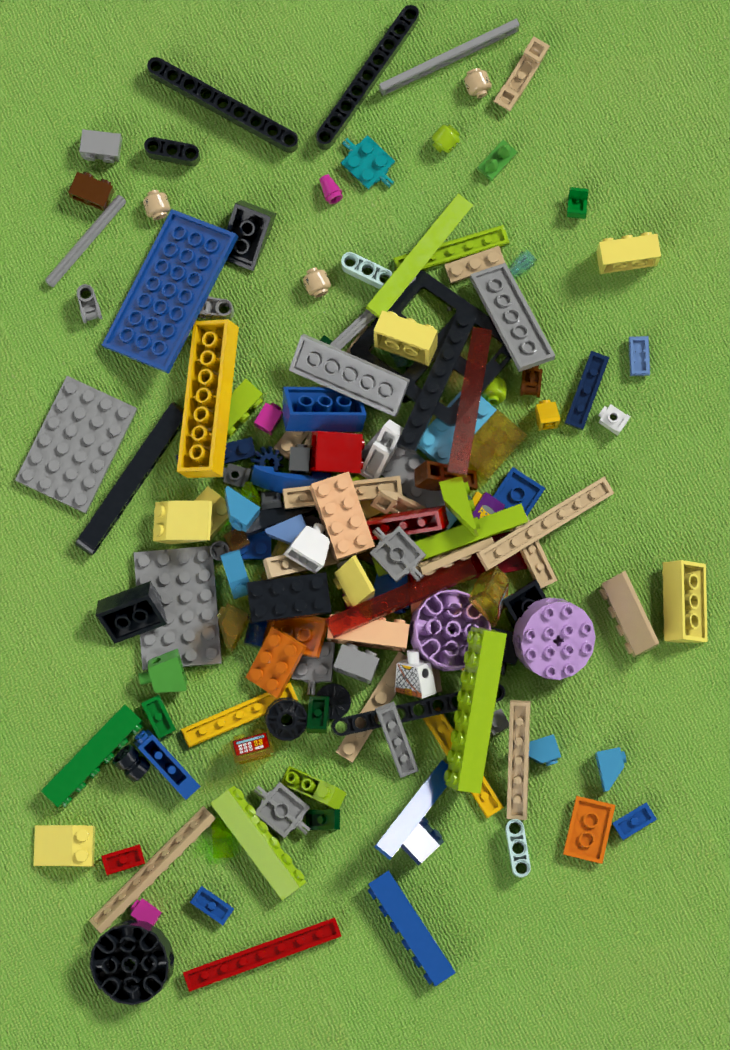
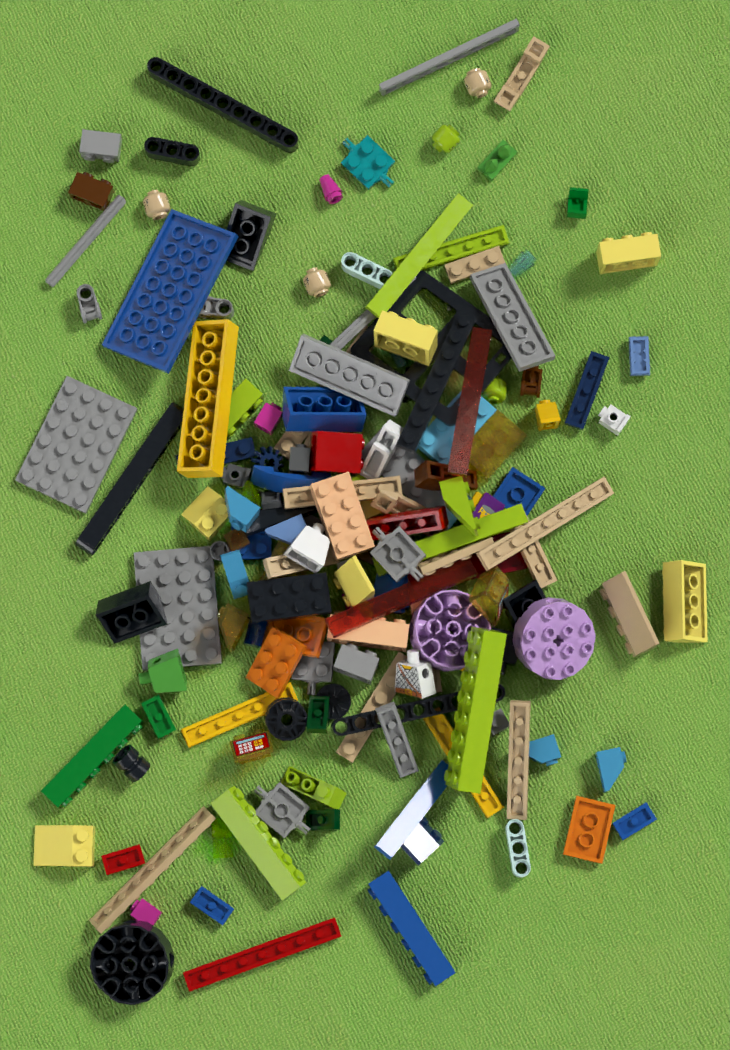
blue slope [133,729,201,800] -> none
light yellow slope [153,500,212,545] -> none
black beam [316,5,419,150] -> none

